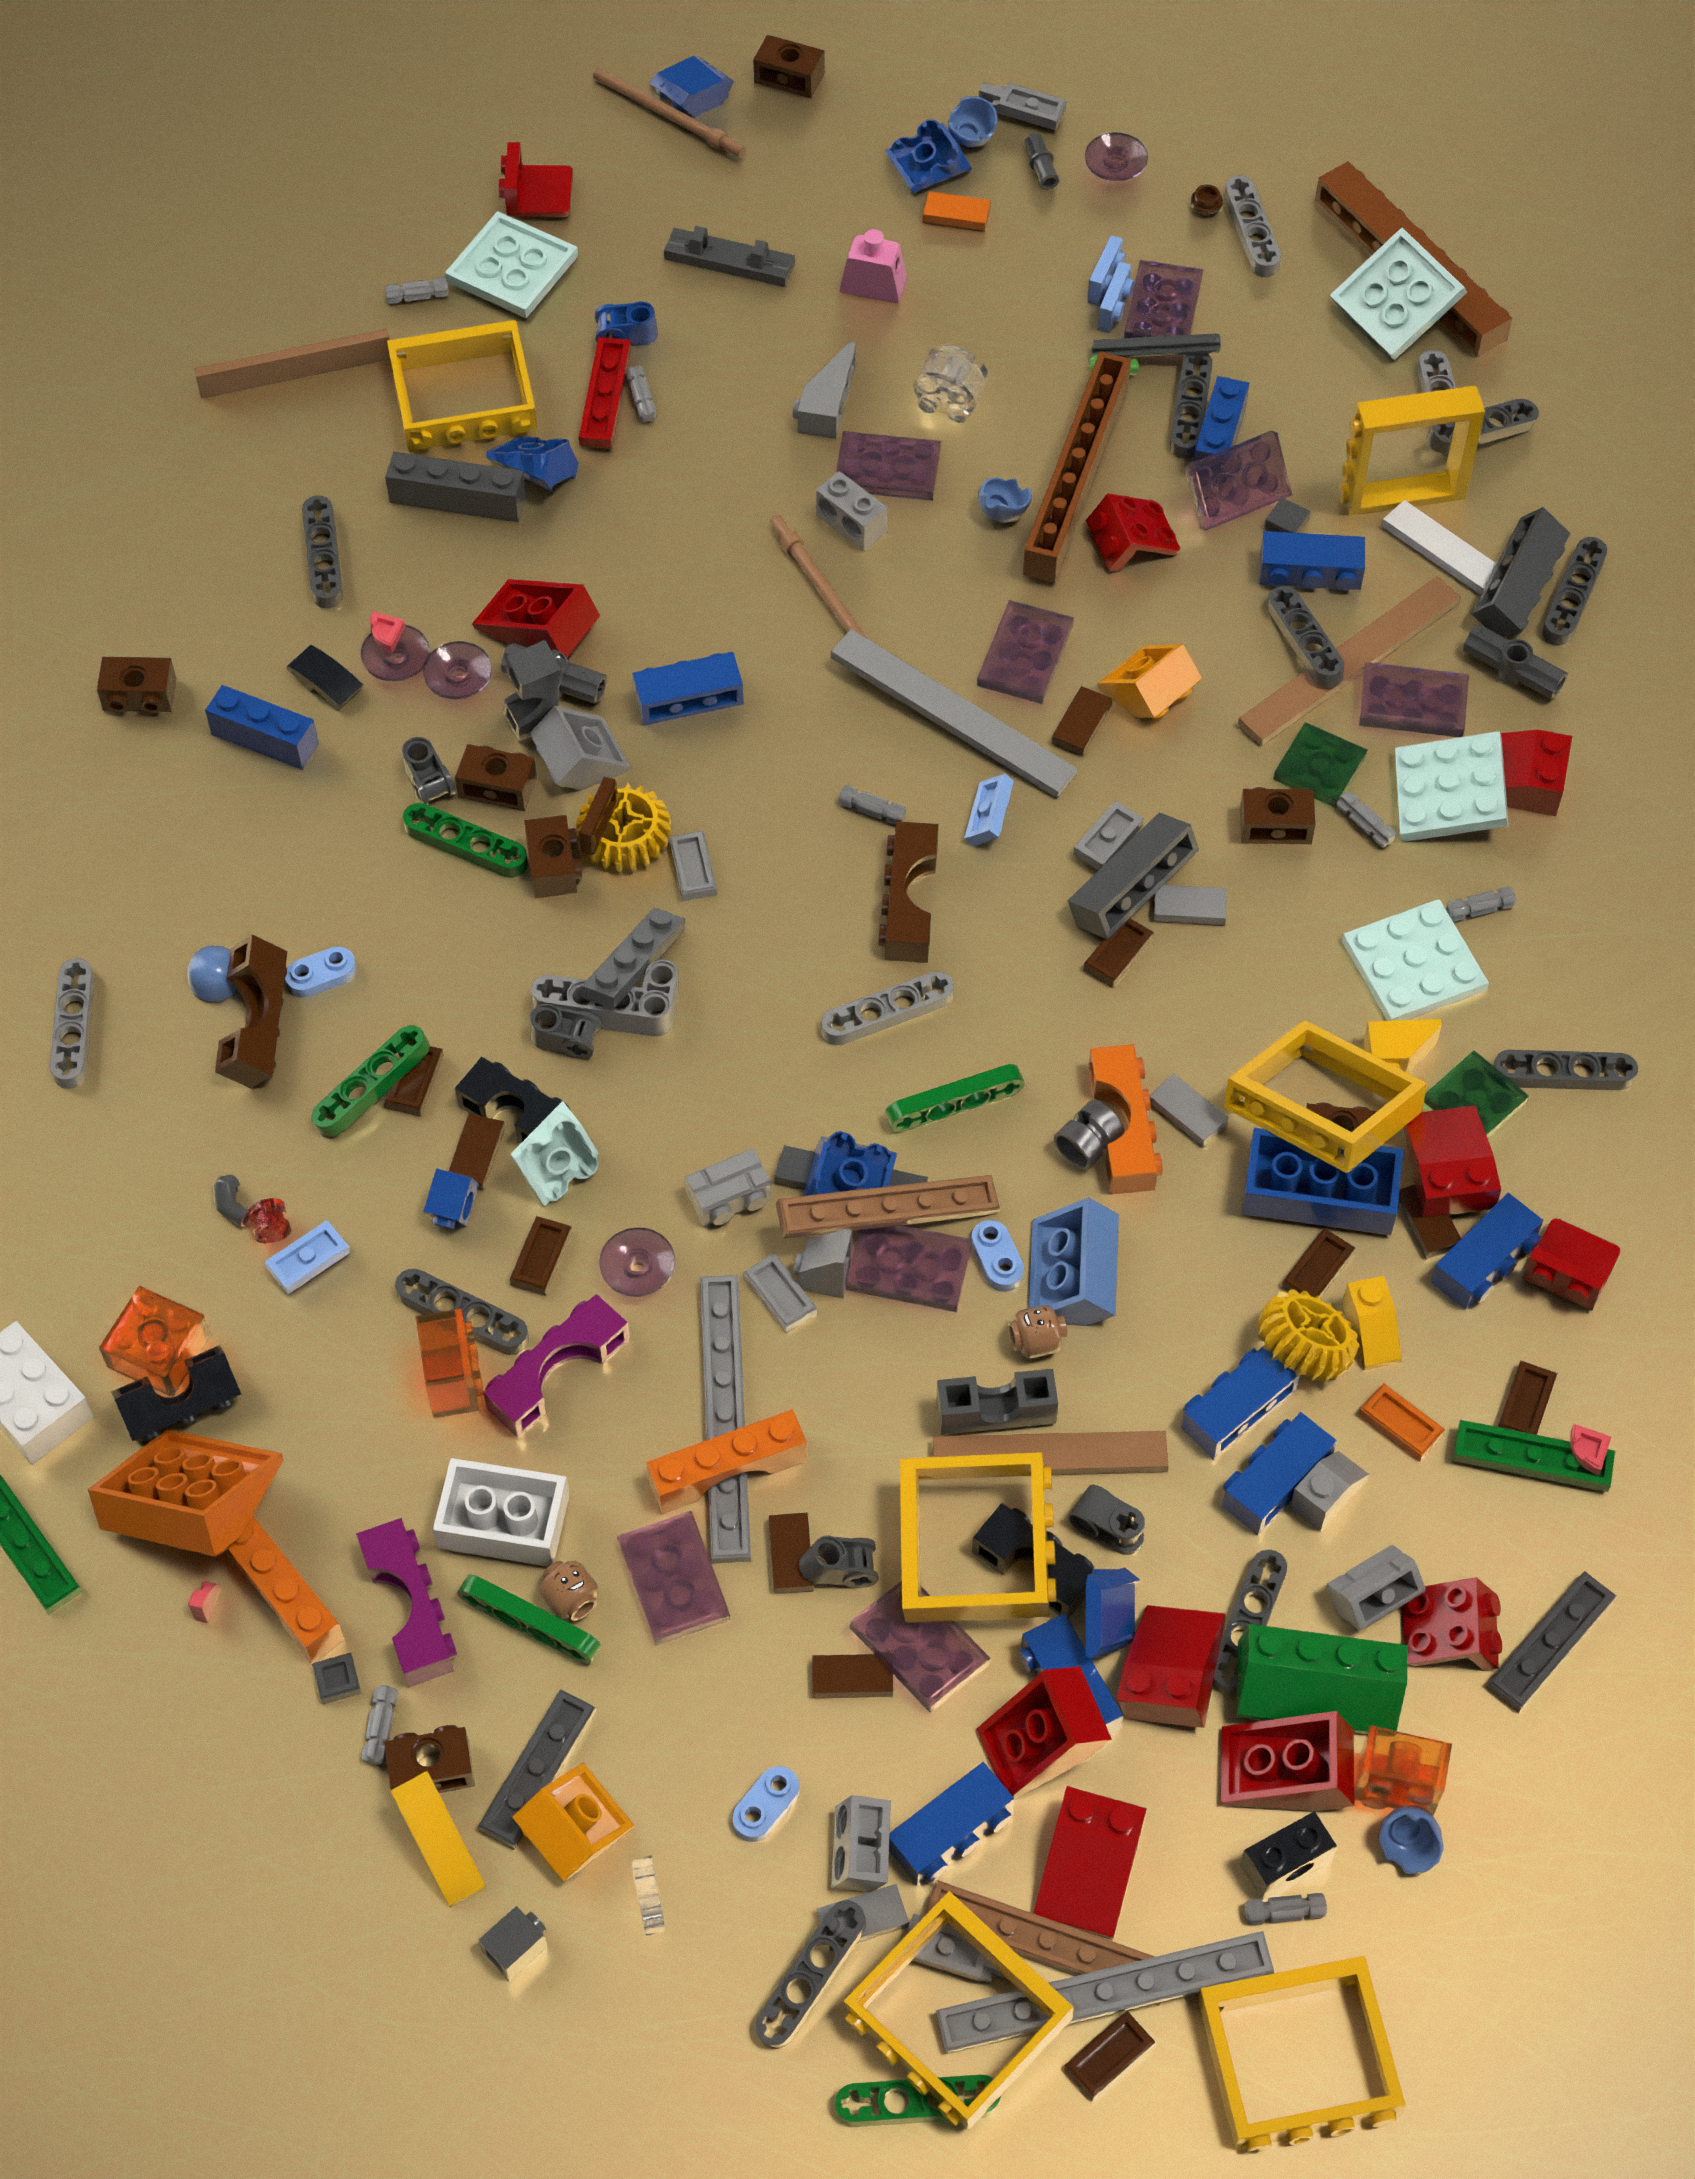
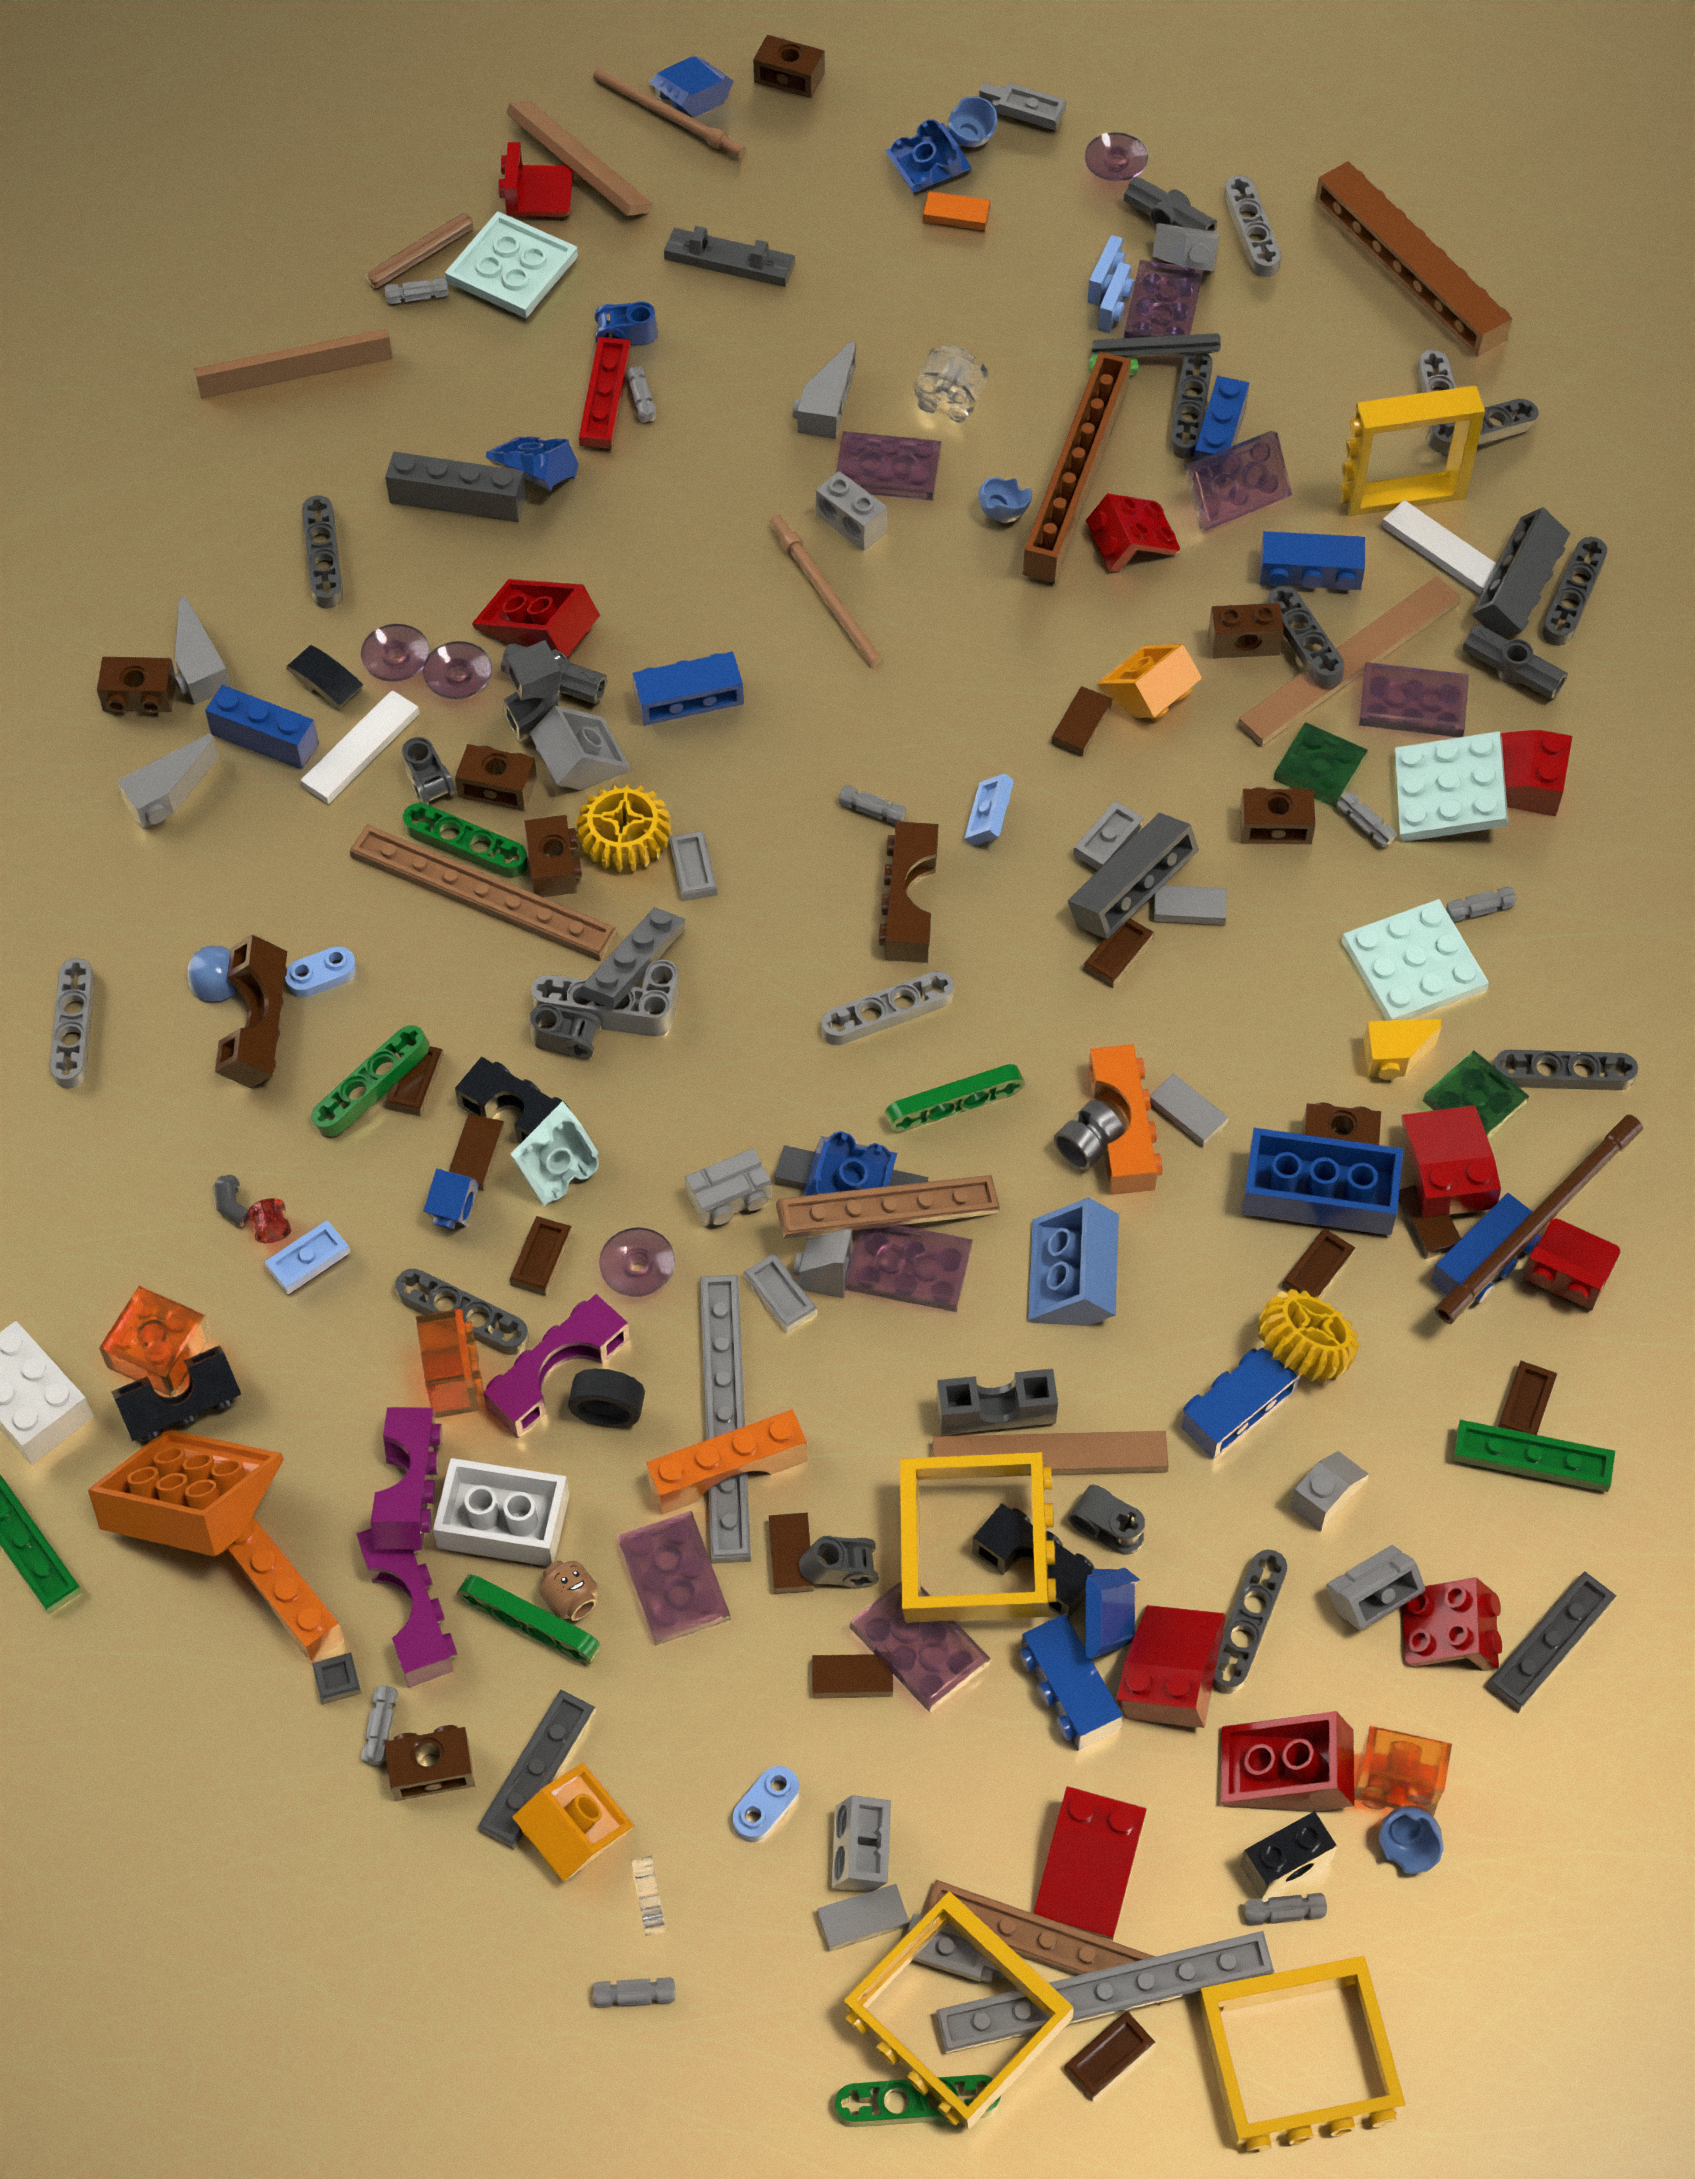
coral tile [188,1581,221,1623] -> none
coral tile [370,611,406,653] -> none
yellow window [387,320,538,451] -> none
yellow slope [390,1771,487,1907] -> none
dark grey brick [479,1906,547,1982] -> none
reddish brown tile [579,776,619,856] -> none
dark grey beam [756,1900,866,2048] -> none
light grey tile [831,629,1078,798] -> none
bright pink torso [840,229,907,304] -> none
blue brick [889,1762,1015,1886] -> none
light blue plate [971,1220,1024,1292] -> none
plate [977,600,1074,704] -> none
red slope [977,1666,1112,1799] -> none
medium nougat head [1009,1305,1067,1359] -> none
dark grey axle [1024,132,1059,190] -> none
reddish brown plate [1191,184,1223,215] -> none
blue brick [1222,1412,1337,1535] -> none
yellow window [1224,1020,1427,1173] -> none
green slope [1236,1624,1408,1738] -> none
dark grey tile [1264,497,1311,533] -> none
light aqua plate [1330,228,1467,361] -> none
yellow slope [1342,1275,1402,1370] -> none
orange tile [1358,1383,1445,1461] -> none
coral tile [1570,1424,1611,1476] -> none
none -> light grey slope [117,733,219,829]
none -> light grey slope [174,596,231,705]
none -> white tile [301,690,420,805]
none -> medium nougat tile [349,824,617,961]
none -> medium nougat axle [366,213,473,289]
none -> magenta arch [371,1407,443,1549]
none -> medium nougat tile [506,101,653,216]
none -> black tyre [568,1368,645,1428]
none -> light grey axle [593,1977,675,2007]
none -> dark grey piece [1124,177,1217,231]
none -> light grey slope [1152,223,1221,271]
none -> reddish brown brick [1208,603,1284,659]
none -> reddish brown piece [1435,1114,1643,1324]

